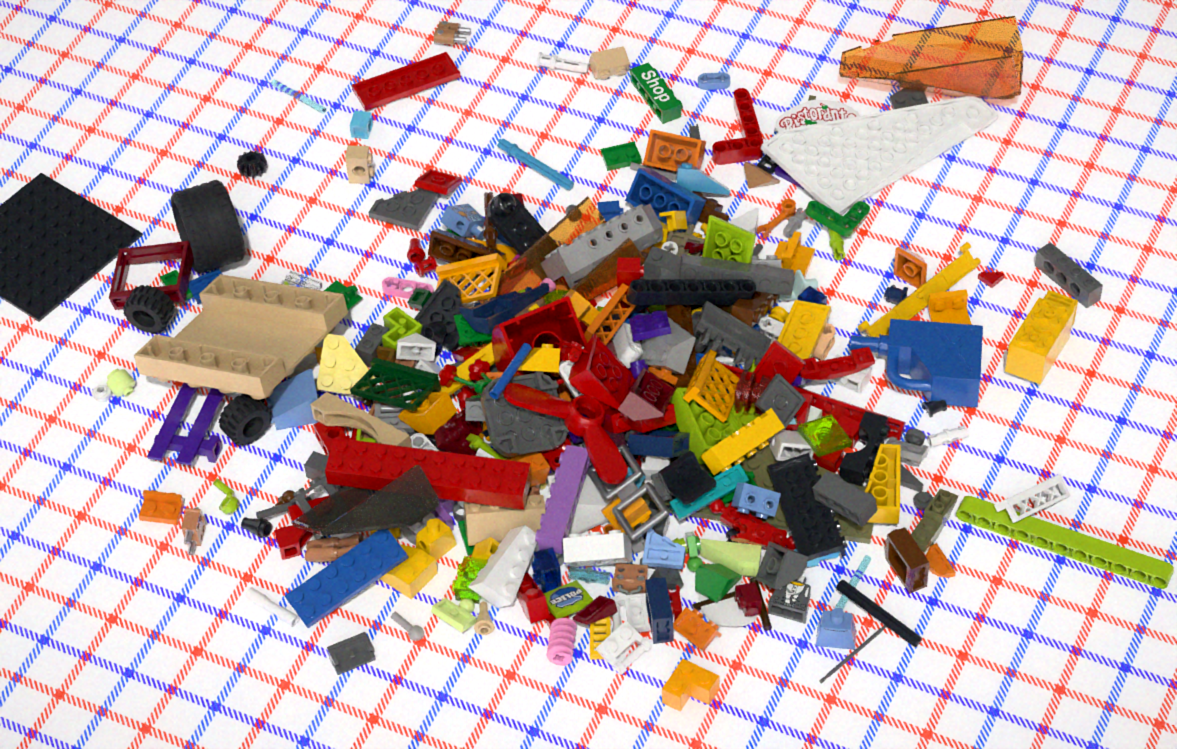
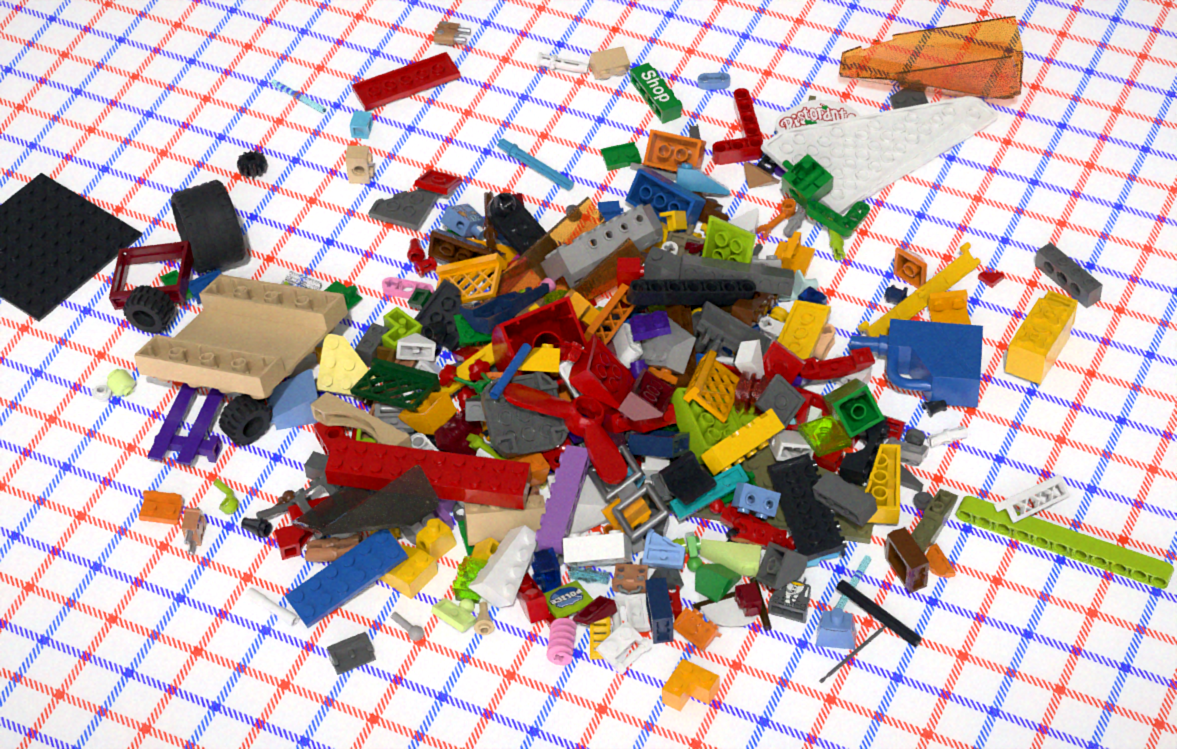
none -> white slope [734,339,765,380]
none -> green piece [781,154,834,209]
none -> green slope [822,378,885,438]

